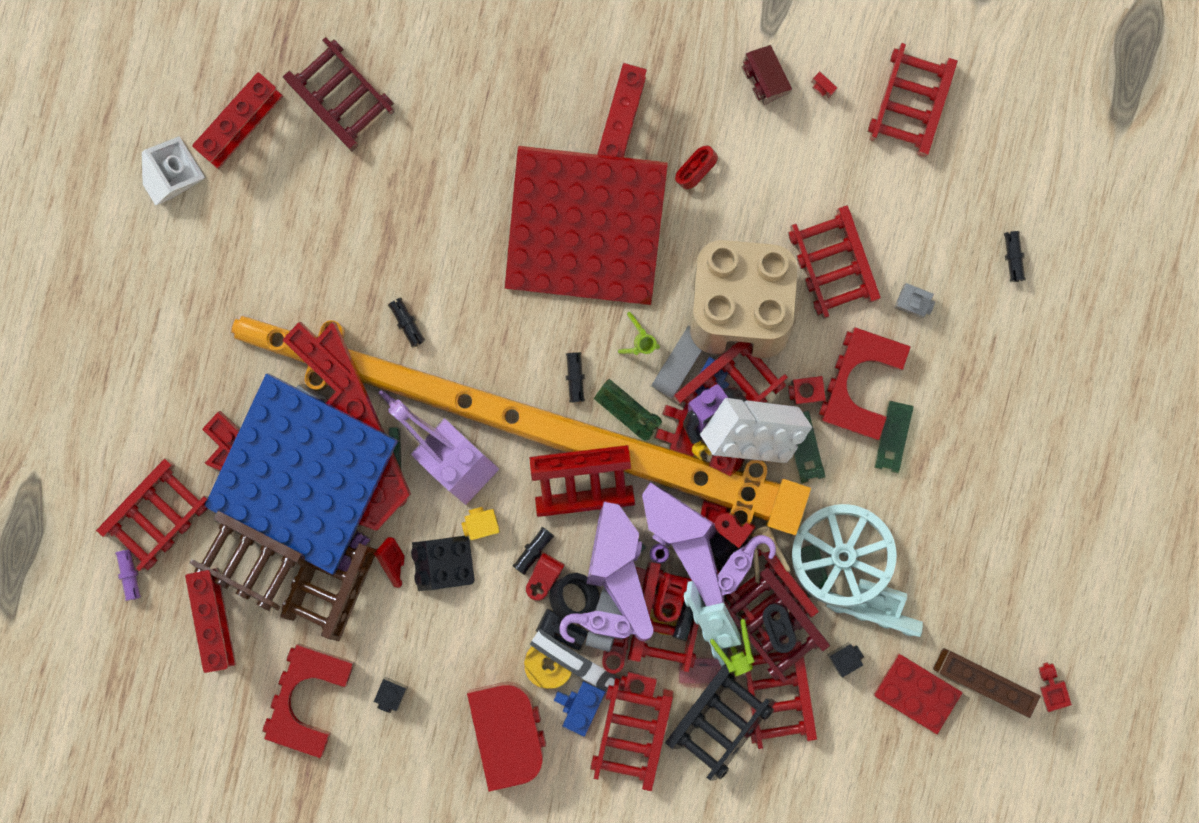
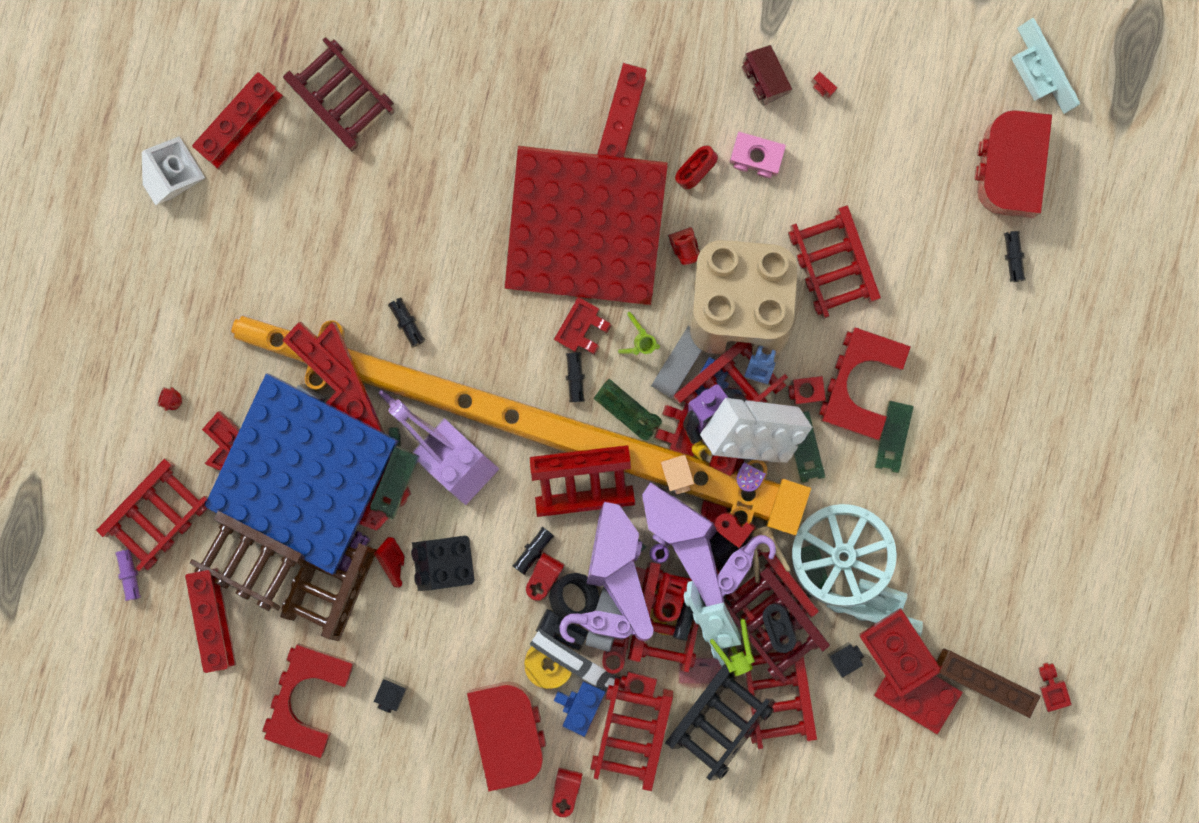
yellow brick [461,506,500,540] -> none
red fence [867,43,958,157] -> none
light grey brick [894,283,935,318] -> none
none -> red plate [157,387,182,411]
none -> clear green plate [370,446,420,519]
none -> red piece [552,768,583,817]
none -> red plate [554,297,612,355]
none -> light nougat piece [661,455,694,494]
none -> red piece [668,227,700,265]
none -> bright pink brick [729,131,786,178]
none -> medium lavender tile [736,462,766,492]
none -> medium blue plate [744,346,776,385]
none -> red plate [859,608,941,698]
none -> red brick [974,110,1052,218]
none -> light aqua bracket [1011,18,1080,114]

